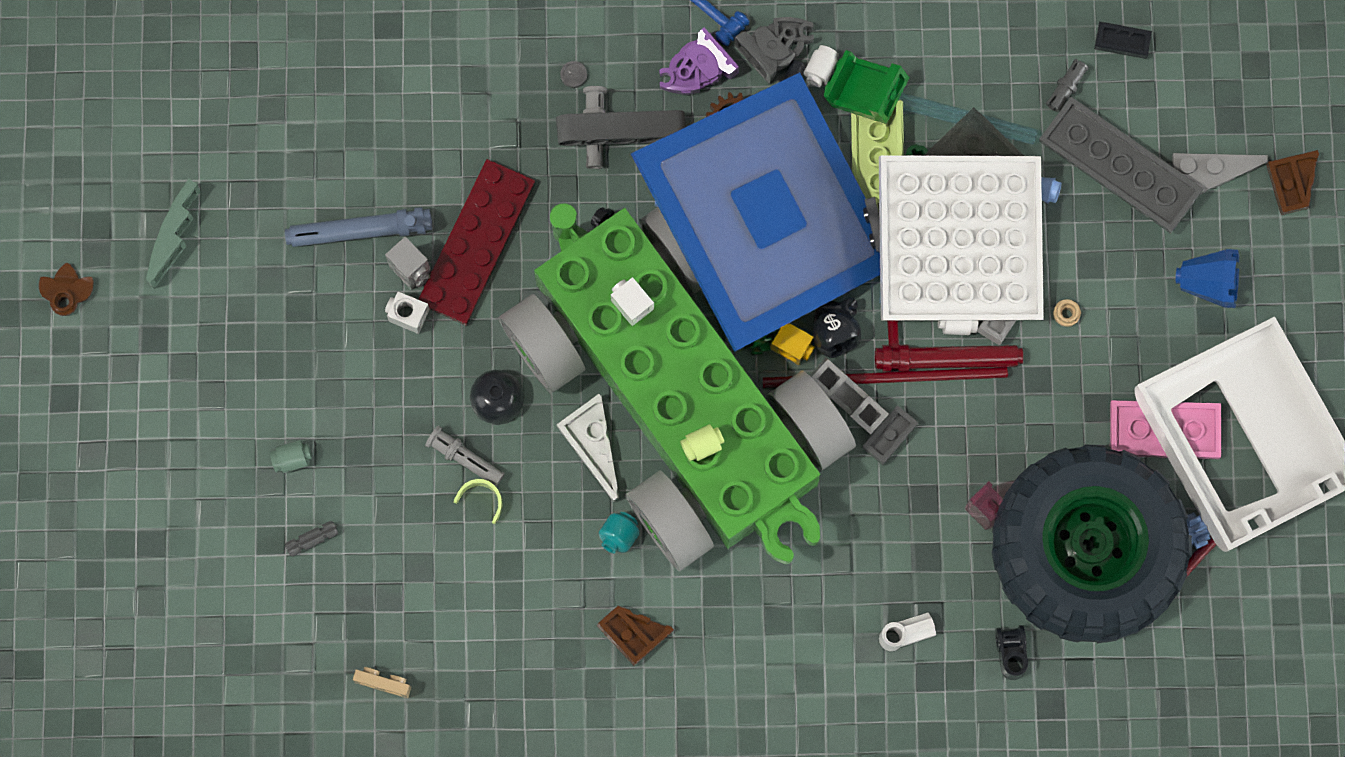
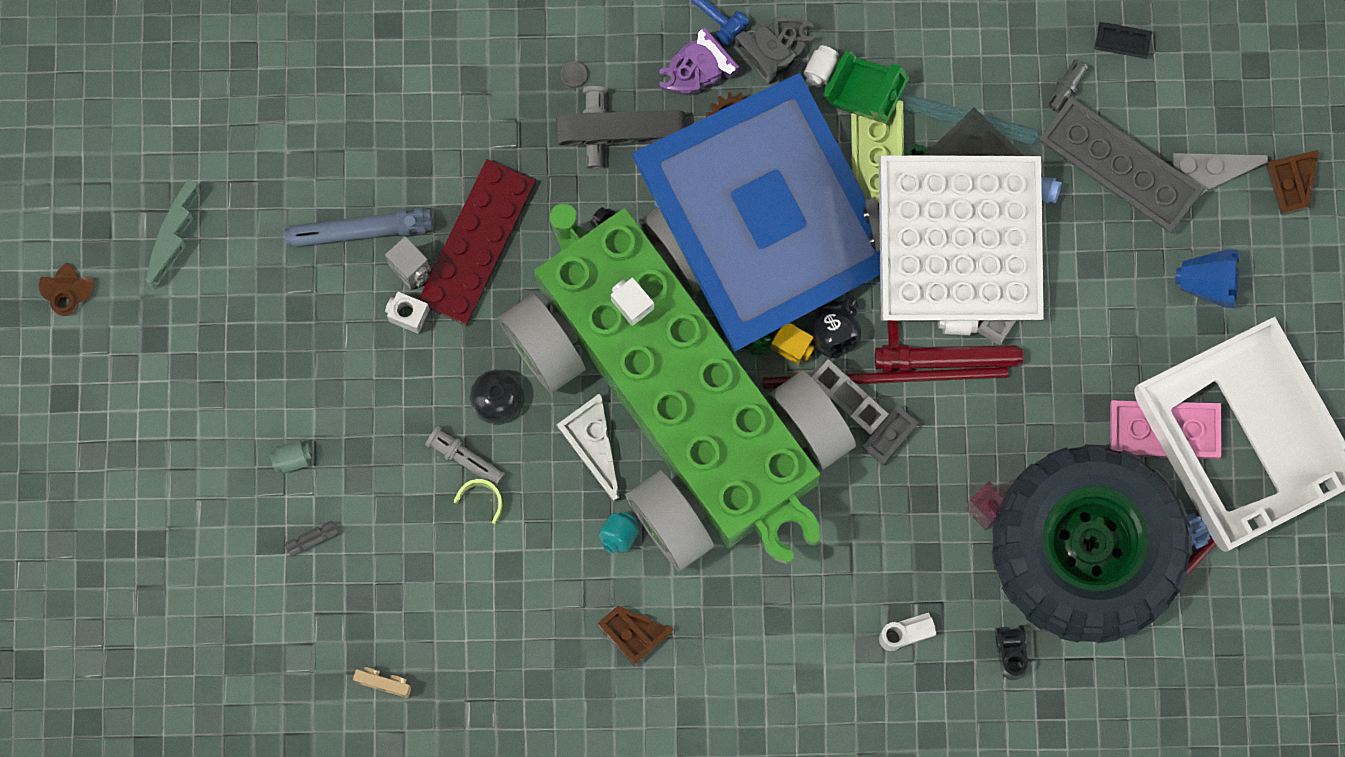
yellowish green brick [680,424,724,461] -> none
tan plate [1053,299,1081,327] -> none

